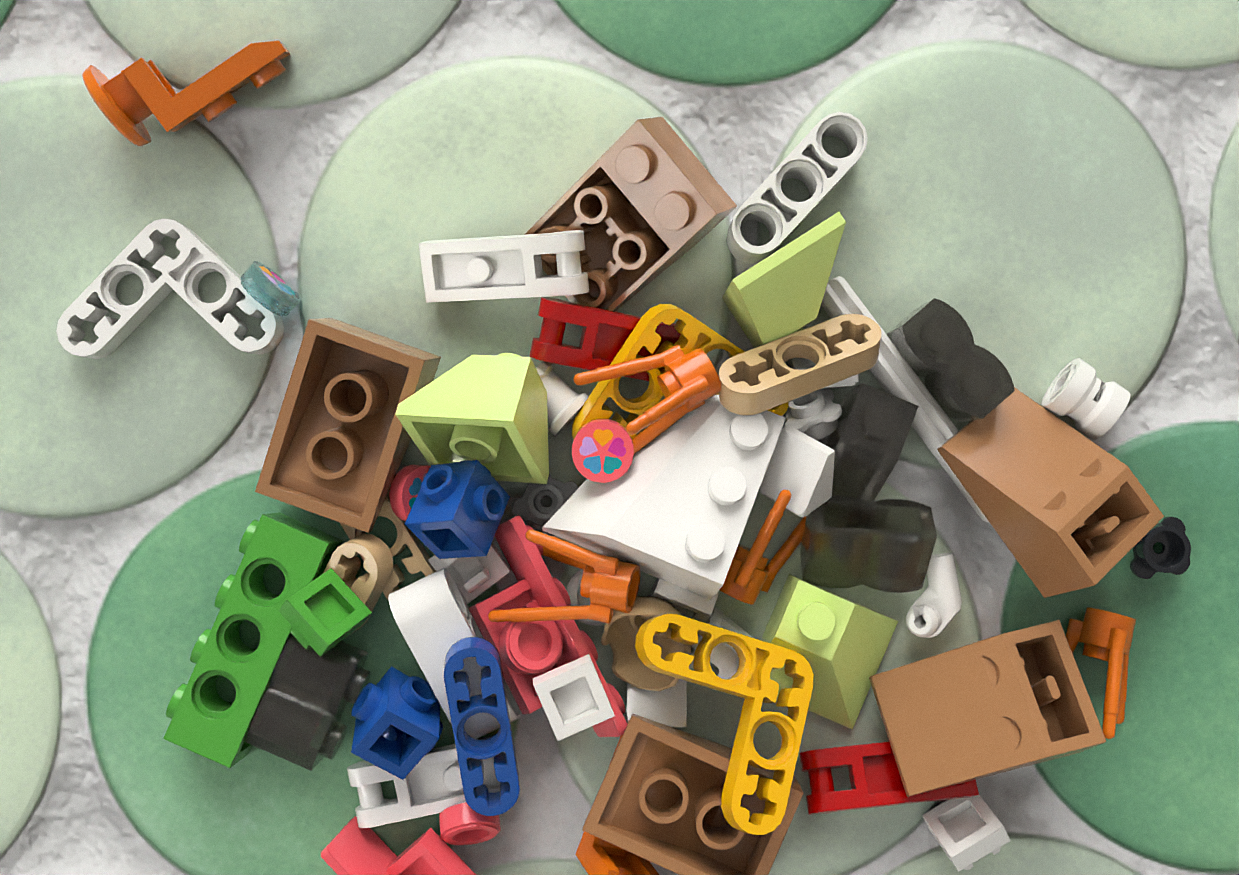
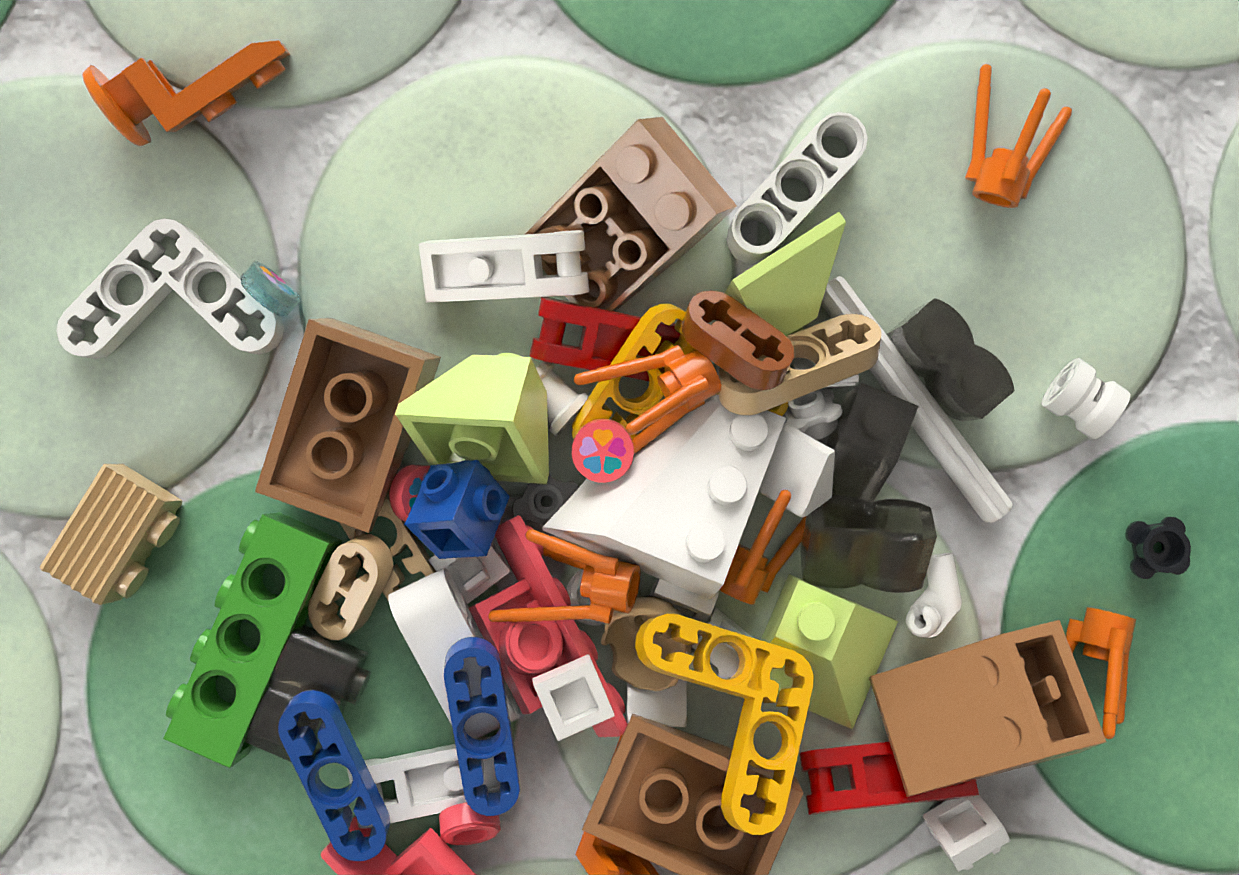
bright green tile [279,568,372,657] -> none
blue brick [351,666,443,780] -> none
medium nougat slope [937,387,1164,598] -> none
none -> tan brick [40,464,183,605]
none -> blue beam [278,690,390,861]
none -> dark orange beam [682,290,794,390]
none -> orange plant [965,64,1072,208]

